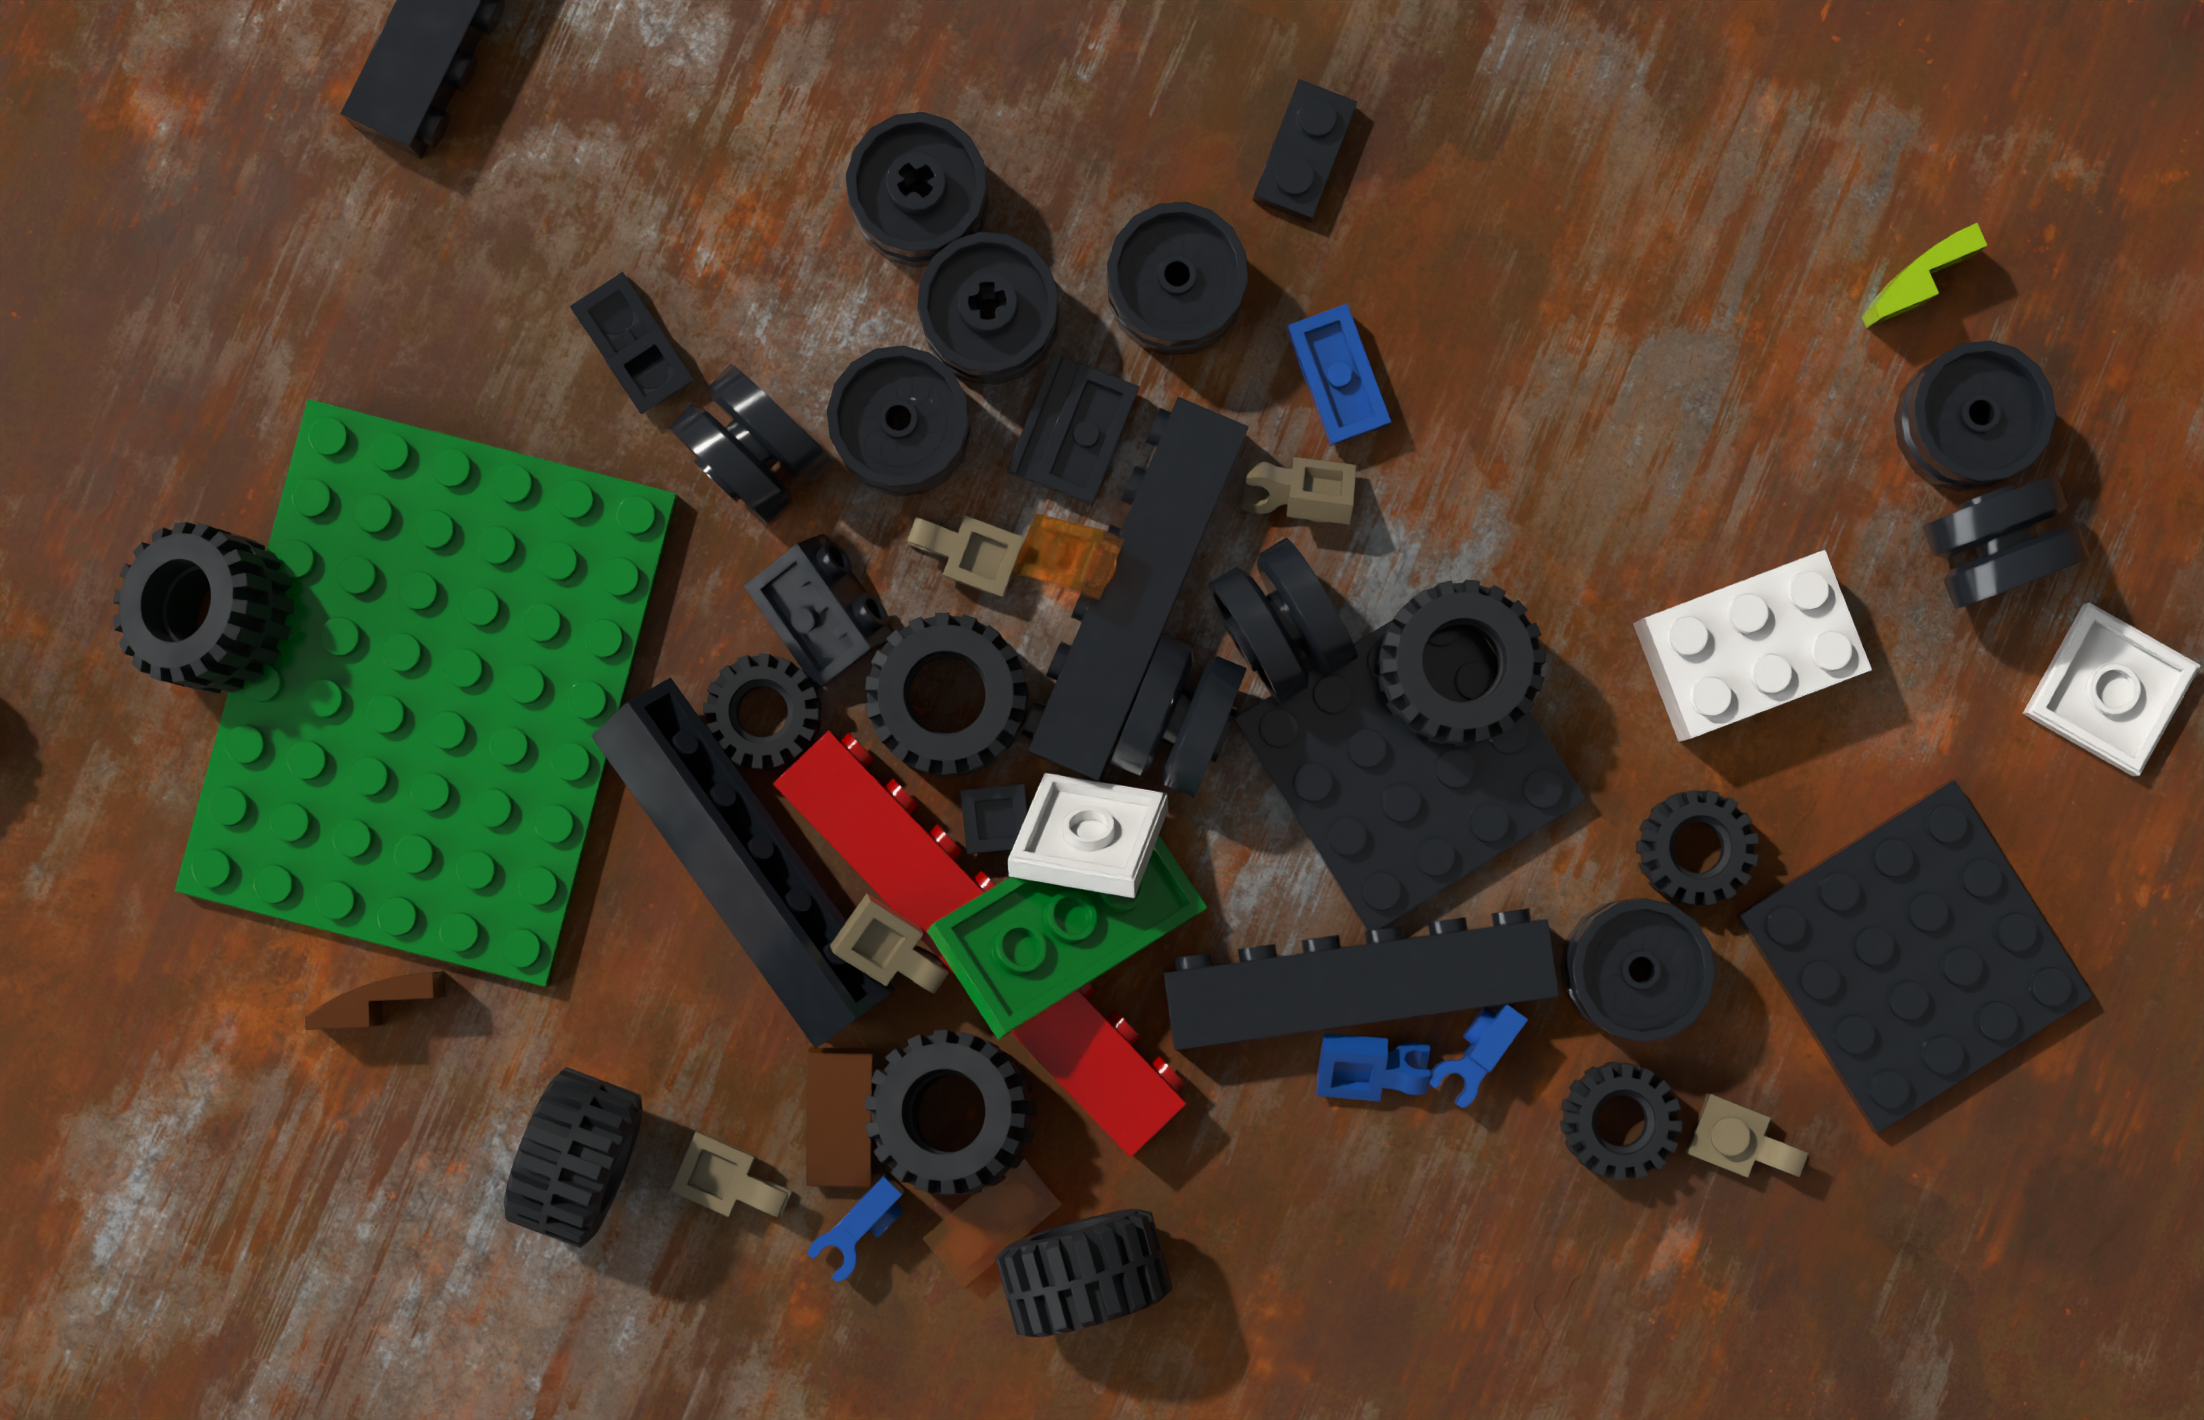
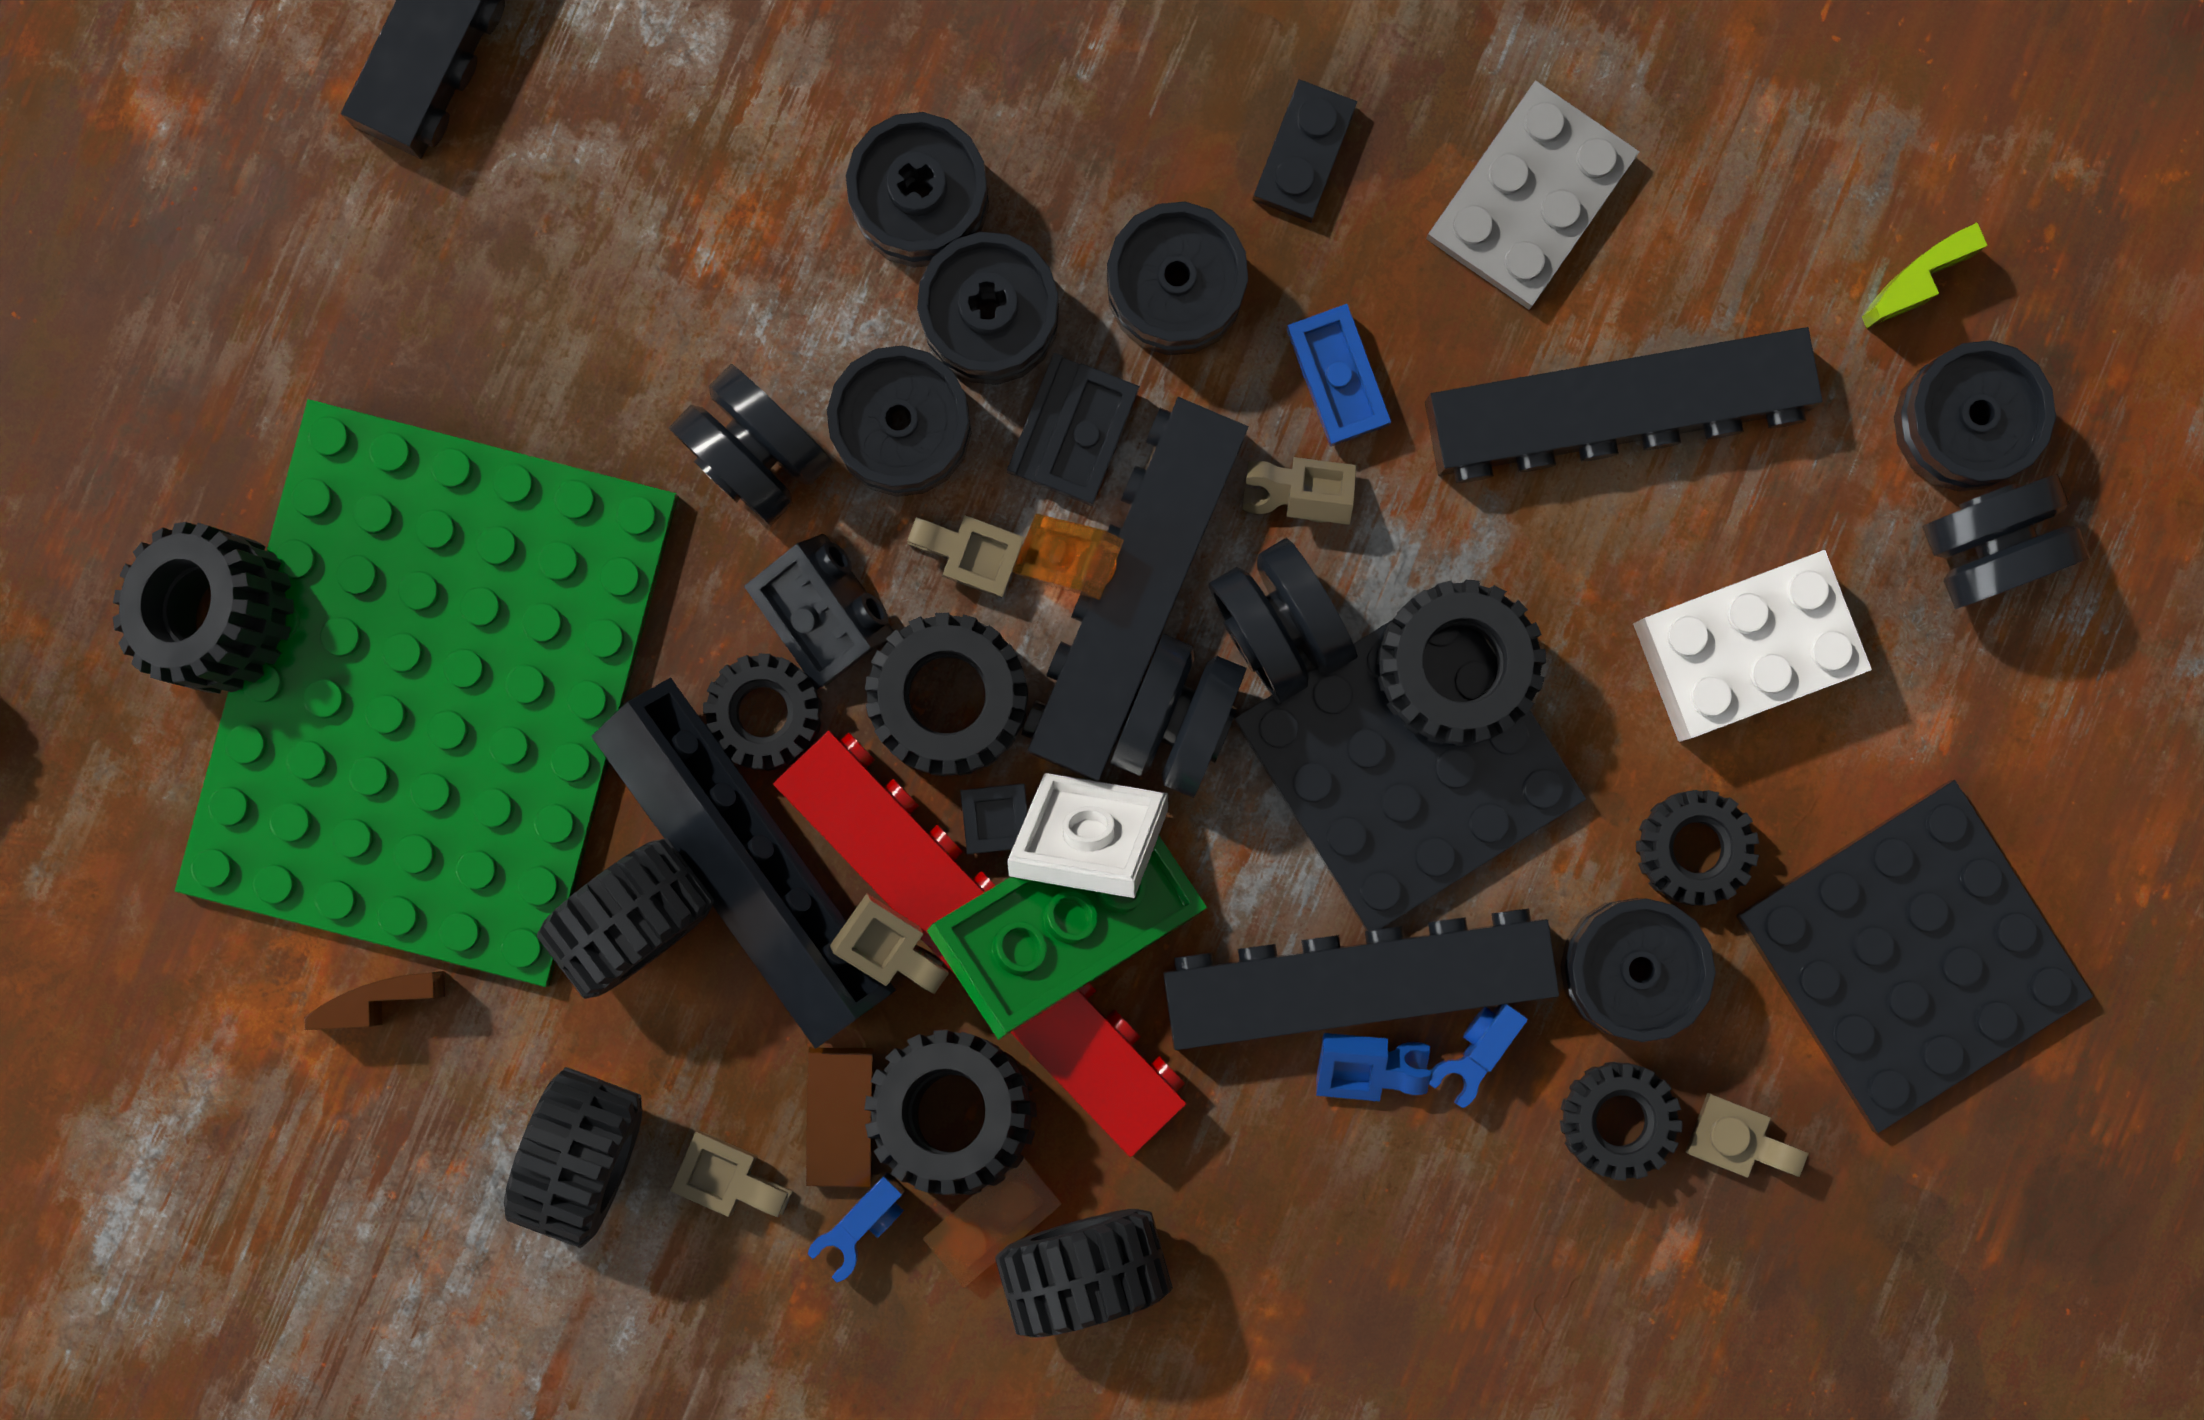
black slope [570,271,694,414] -> none
white tile [2022,602,2201,776] -> none
none -> black tyre [537,838,715,999]
none -> black brick [1425,327,1823,483]
none -> light grey plate [1426,80,1640,310]

